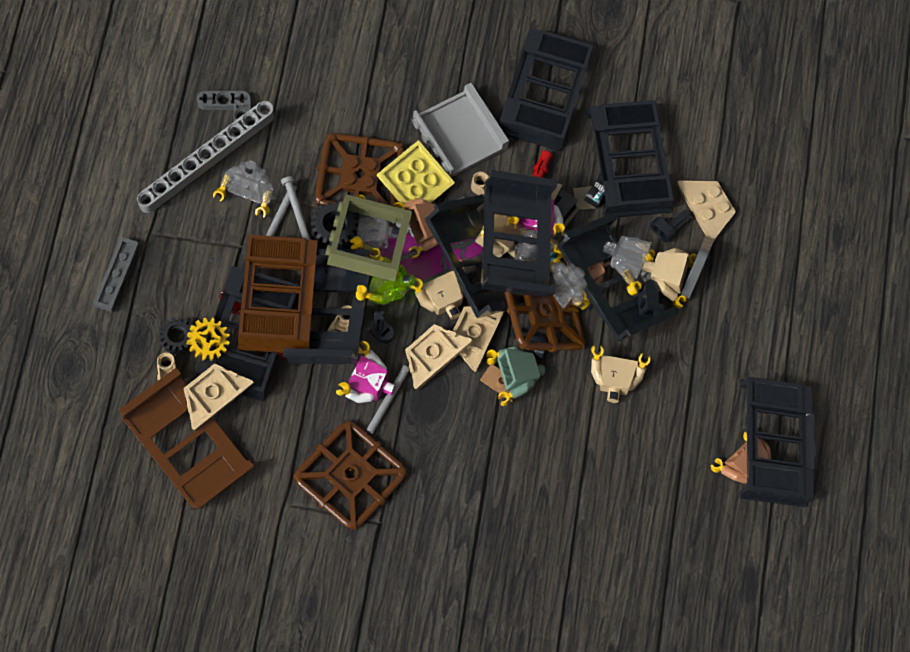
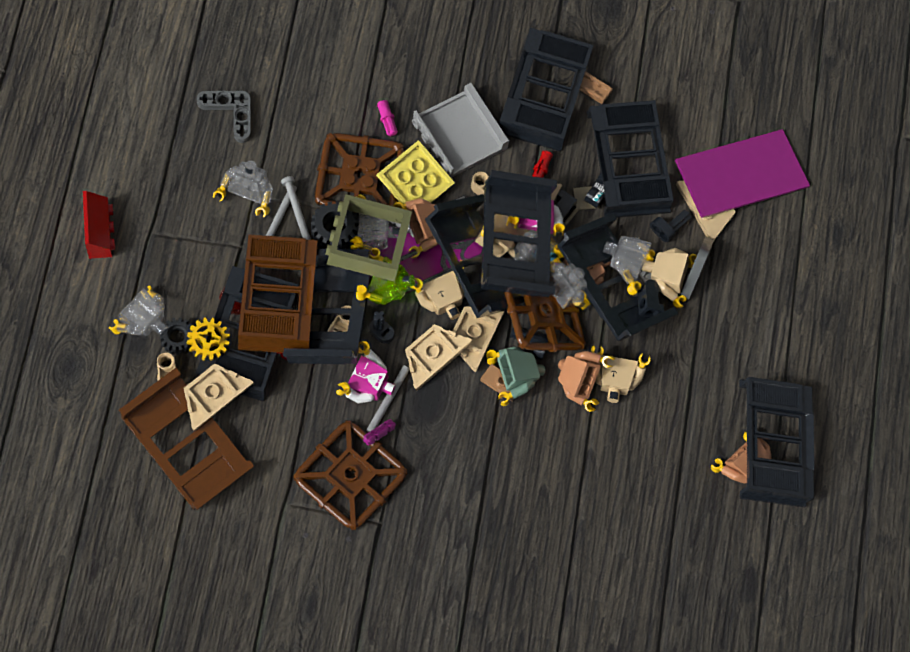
dark grey plate [93,237,139,312] -> none
light grey beam [137,101,274,213] -> none
none -> red slope [83,191,115,259]
none -> clear torso [109,286,168,336]
none -> magenta axle [363,419,396,445]
none -> dark pink axle [377,100,398,137]
none -> nougat torso [558,351,615,412]
none -> medium nougat plate [580,71,613,104]
none -> magenta piece [675,129,810,218]

